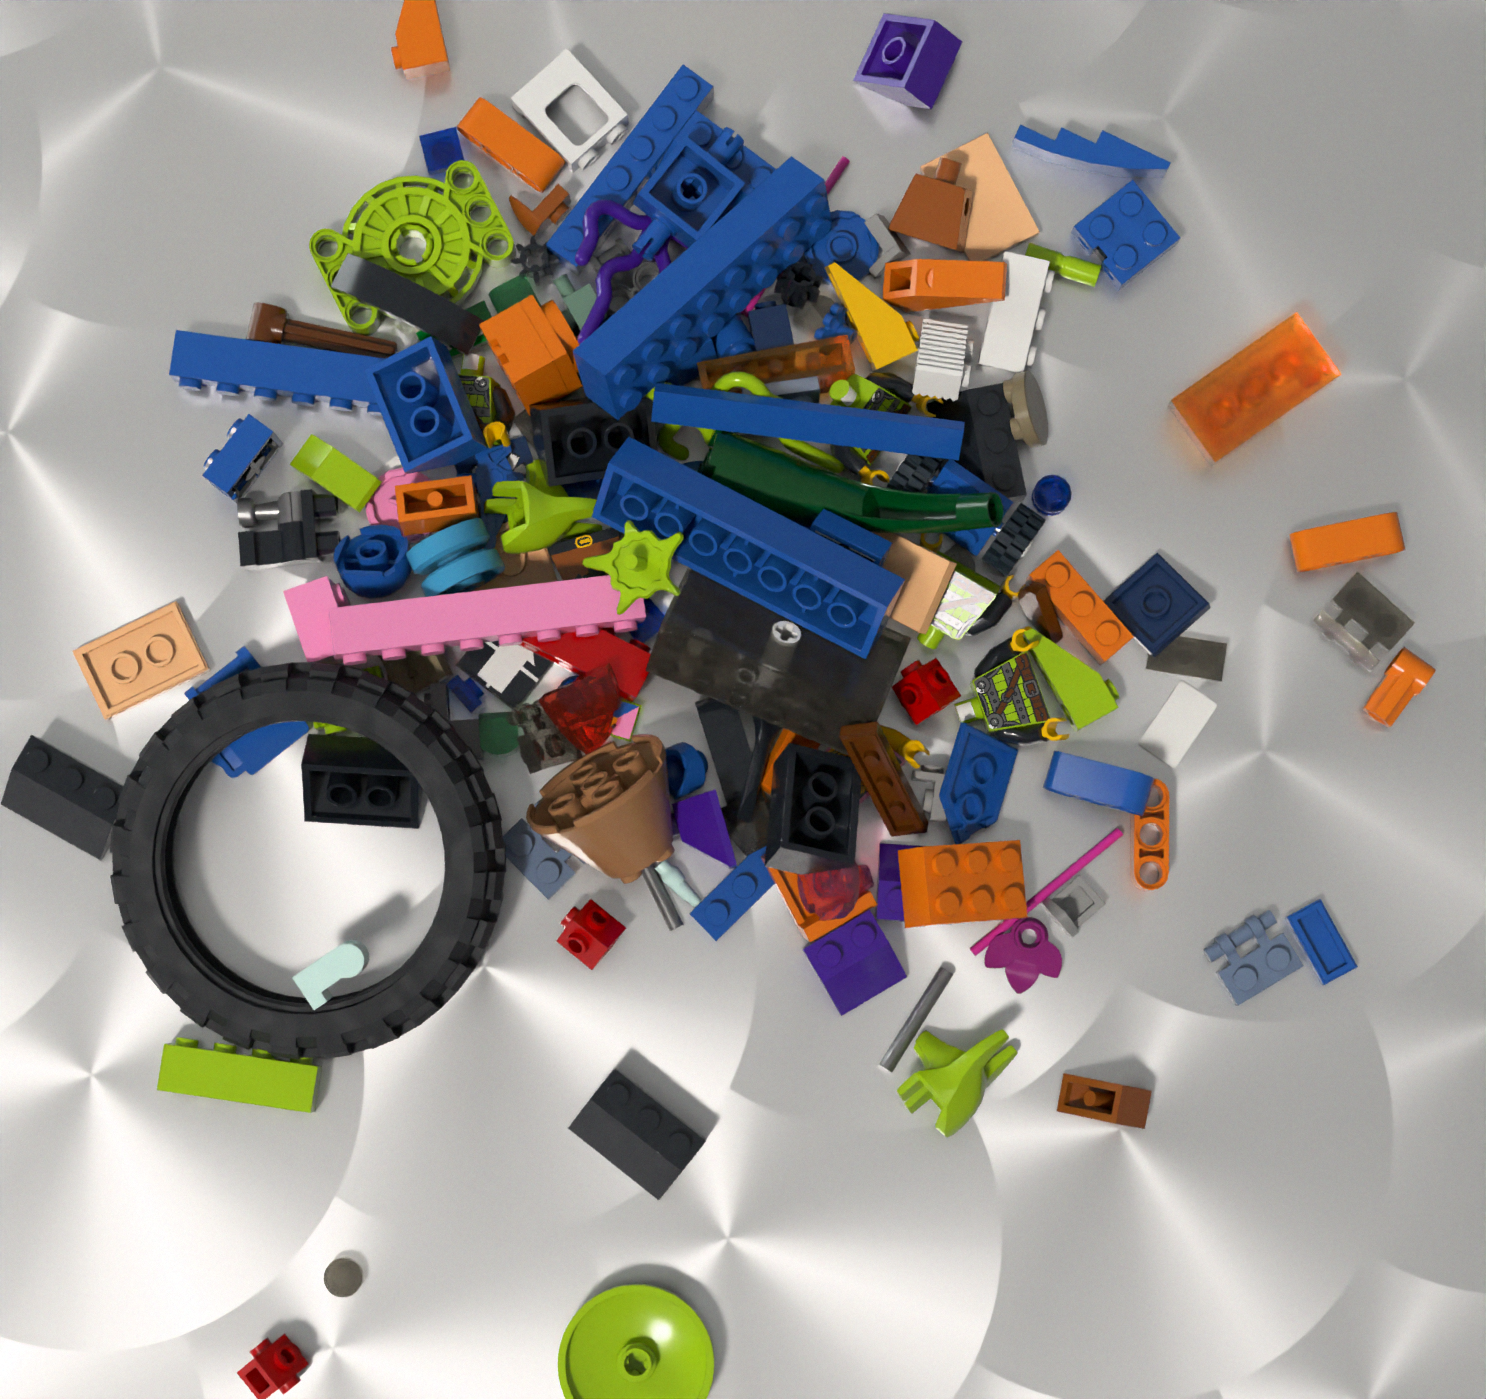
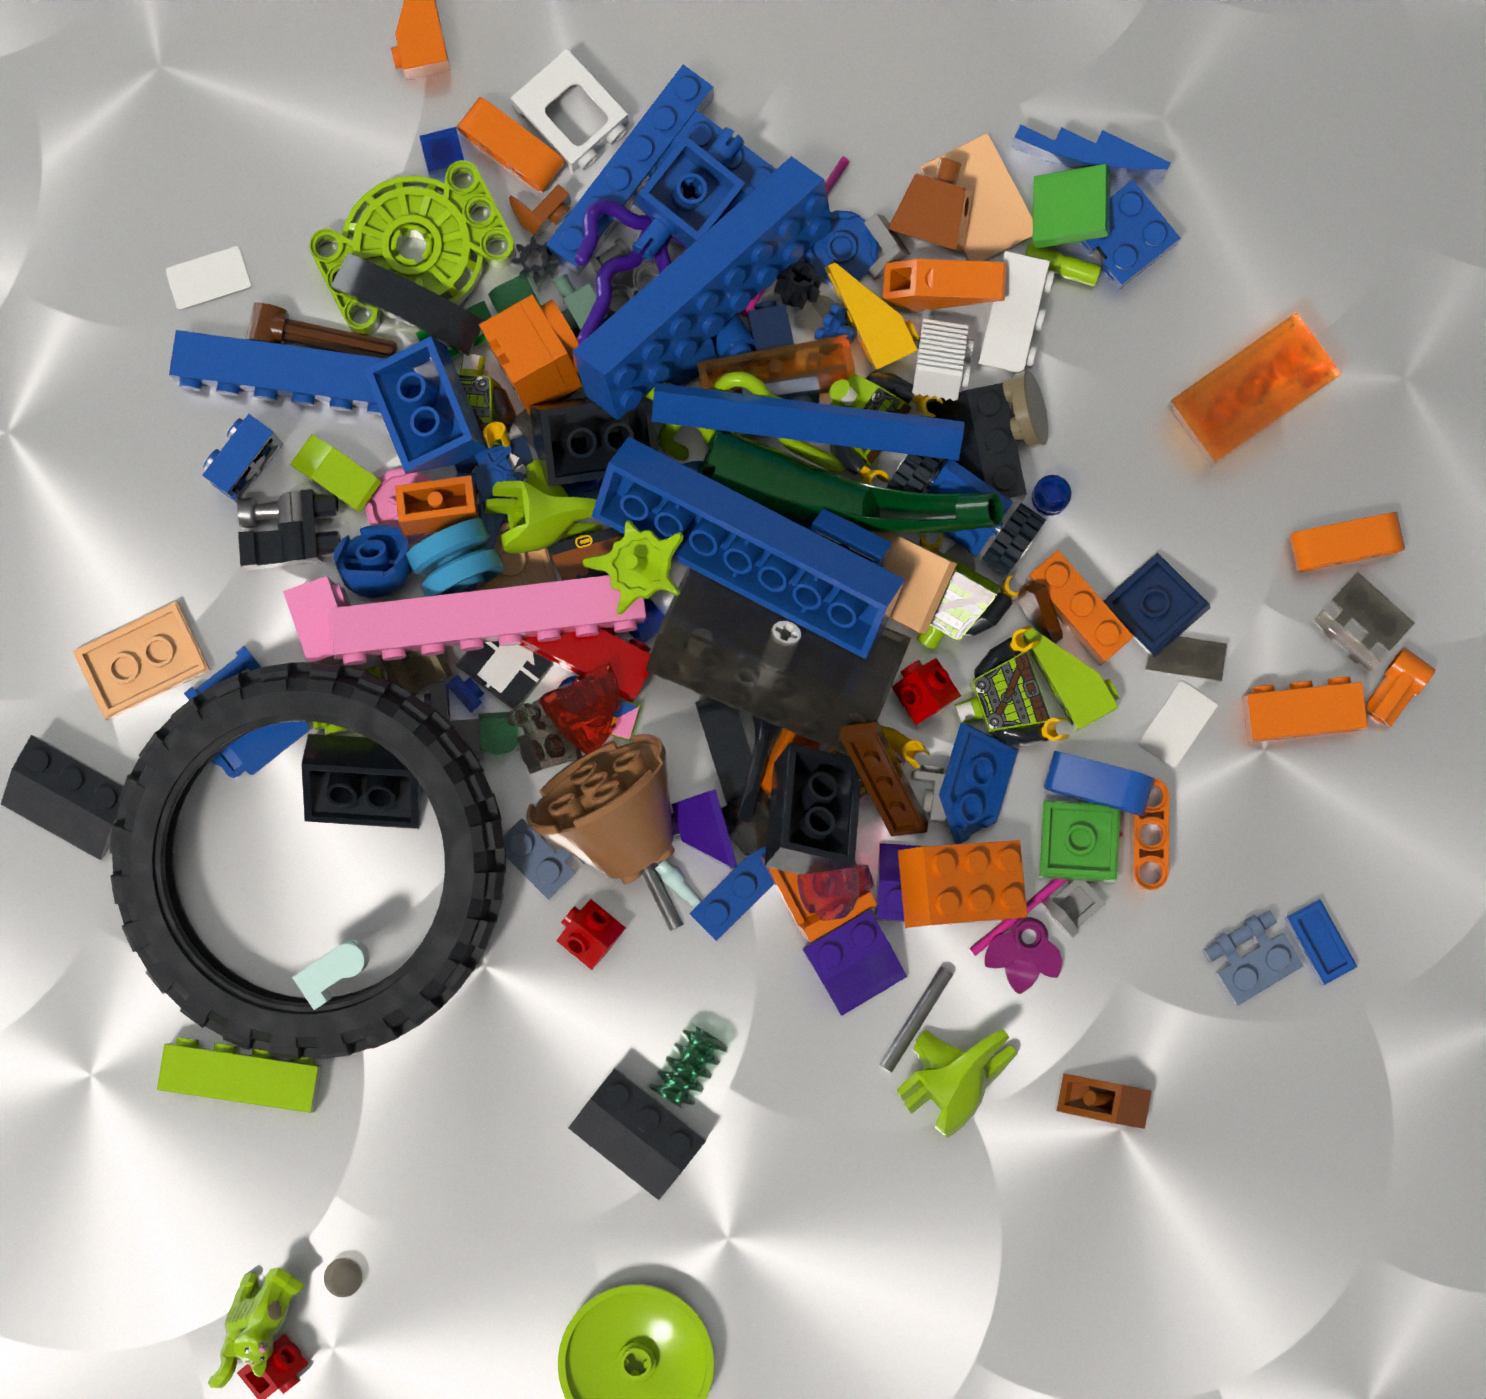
blue piece [665,742,708,800] -> none
dark purple slope [853,13,962,109] -> none
none -> white sticker [165,246,251,310]
none -> lime animal [208,1267,304,1389]
none -> clear green piece [648,1023,728,1109]
none -> bright green tile [1032,164,1110,248]
none -> bright green tile [1039,800,1120,883]
none -> orange brick [1242,676,1368,743]

